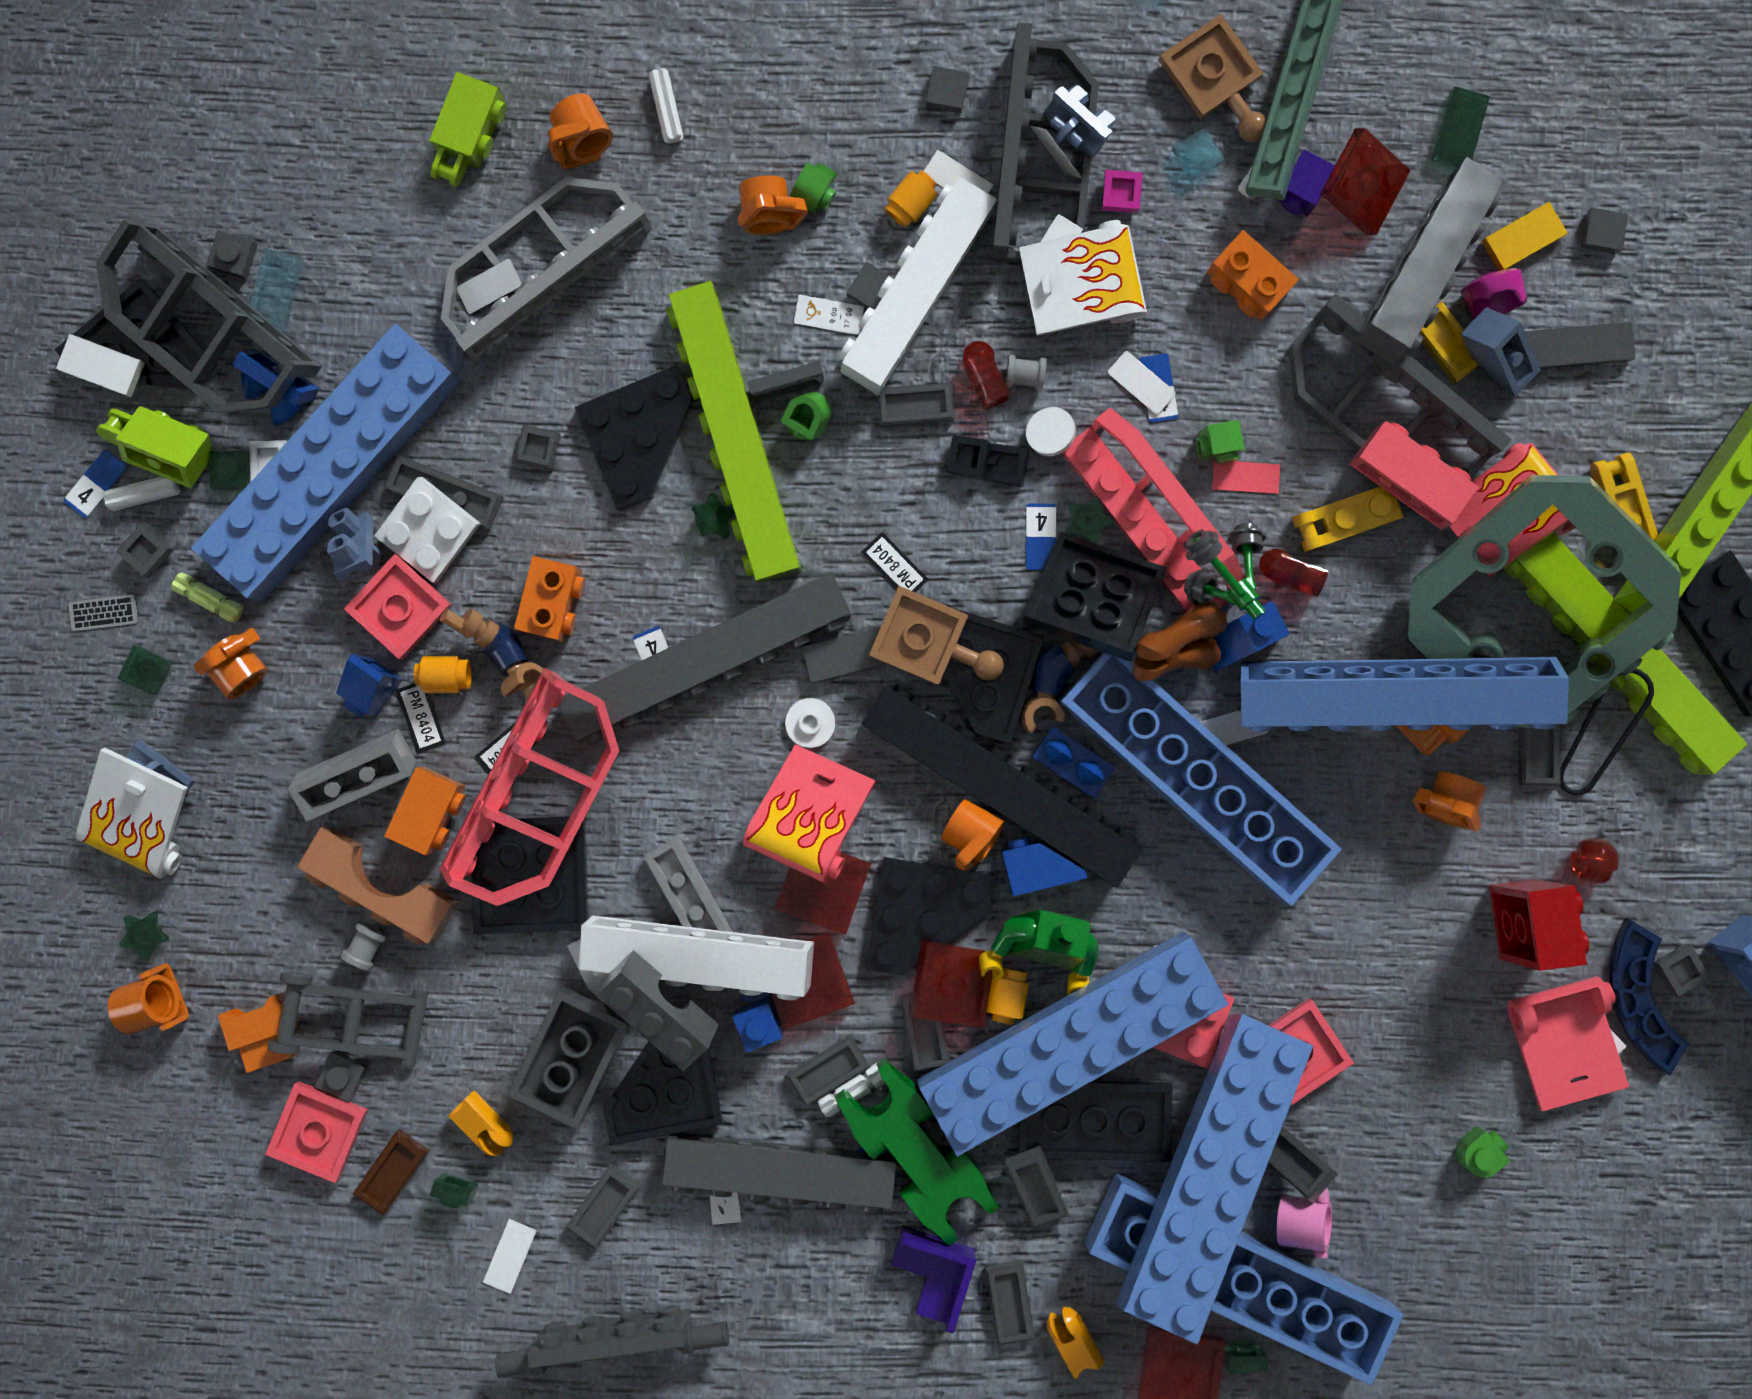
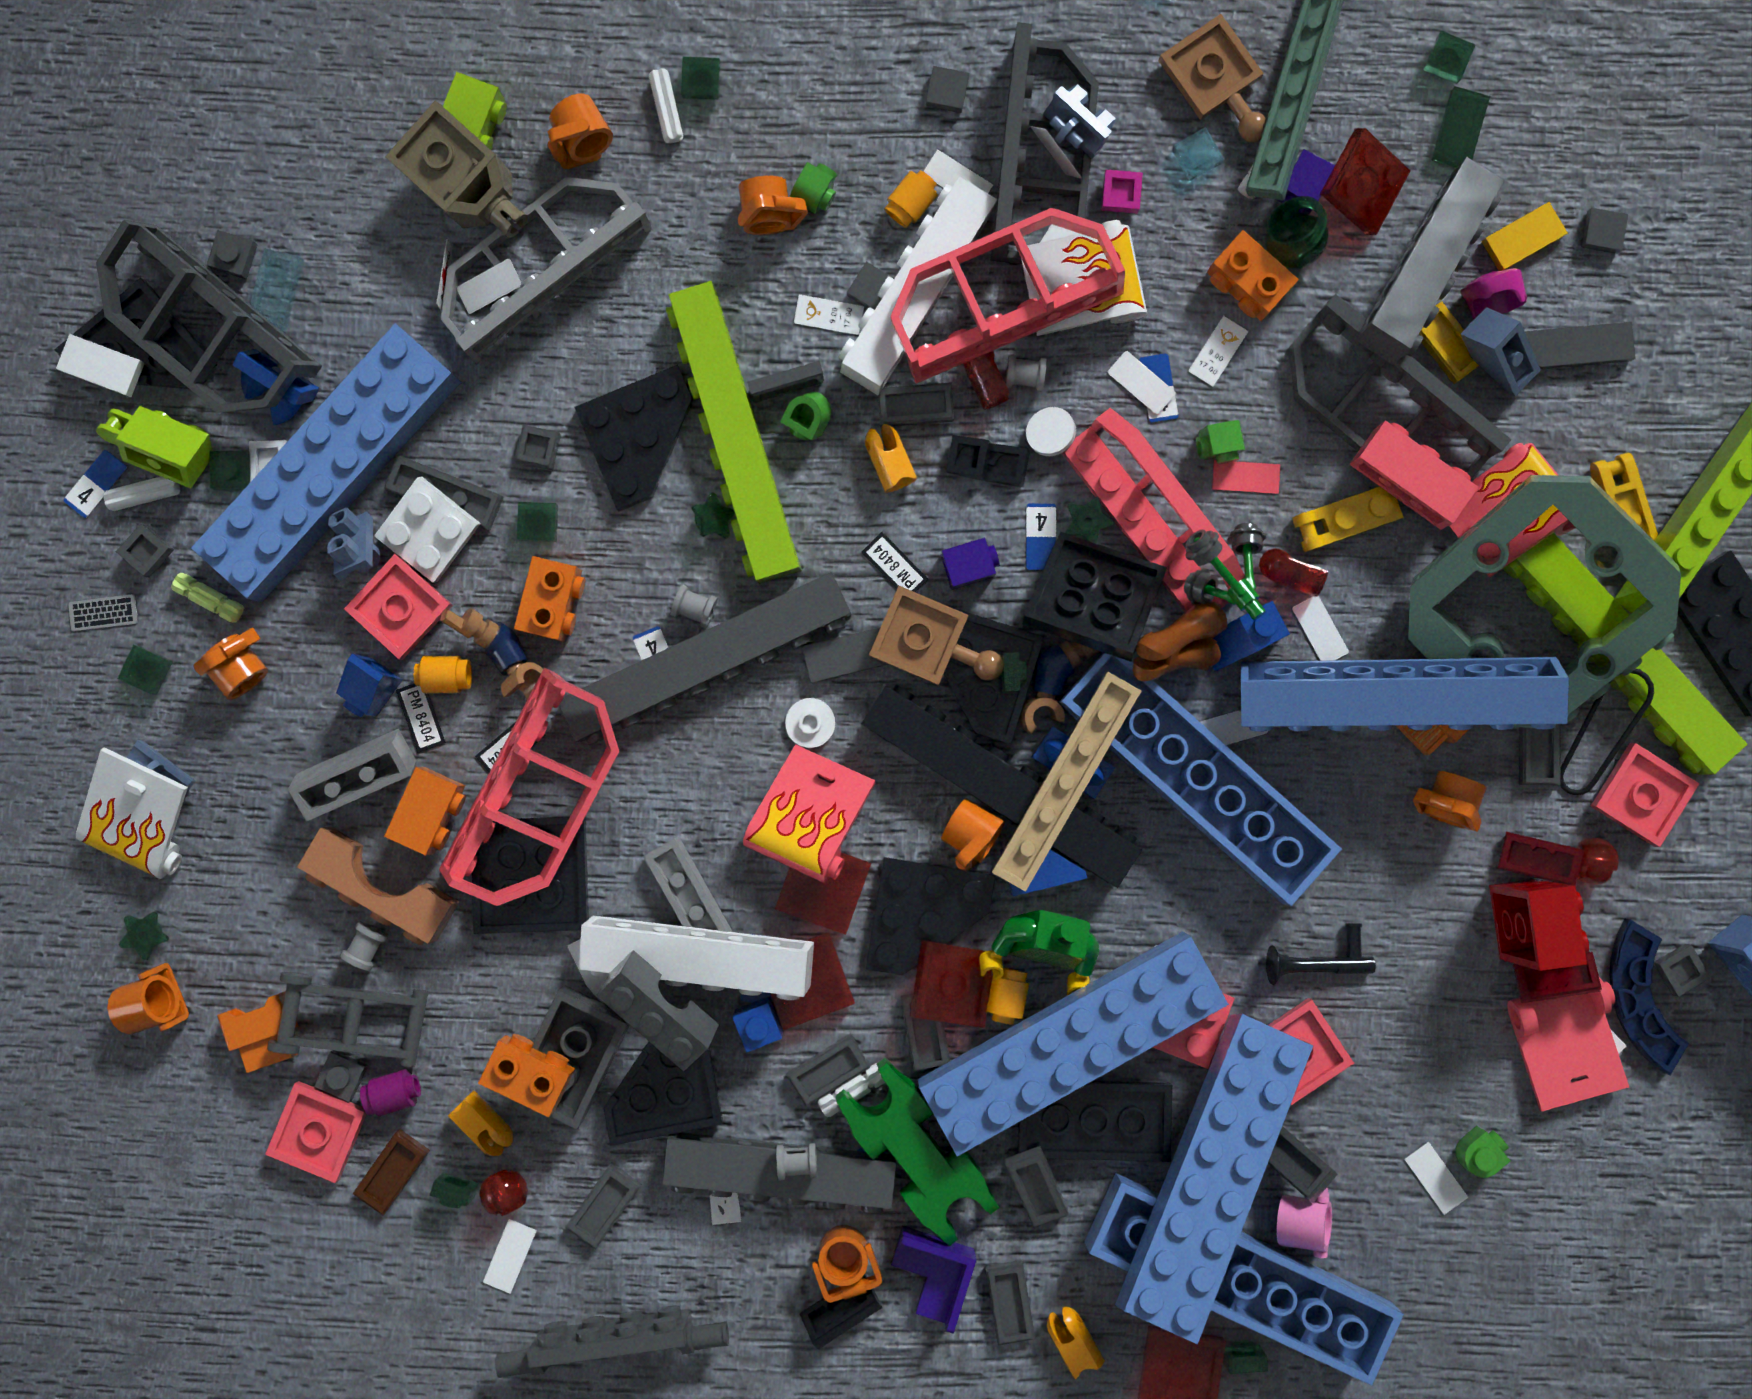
none -> magenta brick [360,1069,421,1117]
none -> dark tan plate [385,100,528,238]
none -> white sticker [436,239,453,312]
none -> orange brick [478,1034,576,1118]
none -> clear red piece [479,1169,528,1216]
none -> clear green plate [517,502,558,542]
none -> light grey bush [670,584,718,629]
none -> clear green plate [681,57,721,100]
none -> light grey bush [776,1143,817,1181]
none -> black plate [799,1274,883,1350]
none -> orange piece [812,1225,882,1303]
none -> light orange piece [865,424,918,493]
none -> coral plate [890,208,1125,384]
none -> dark purple brick [940,538,1000,590]
none -> tan plate [992,671,1141,892]
none -> clear green plate [1001,652,1027,693]
none -> white sticker [1189,316,1248,387]
none -> clear green helmet [1265,196,1328,269]
none -> black piece [1266,923,1376,985]
none -> white sticker [1292,595,1349,661]
none -> white sticker [1404,1142,1469,1215]
none -> clear green plate [1423,31,1476,84]
none -> dark red plate [1497,832,1586,888]
none -> dark red plate [1513,951,1602,1003]
none -> coral plate [1591,743,1700,847]

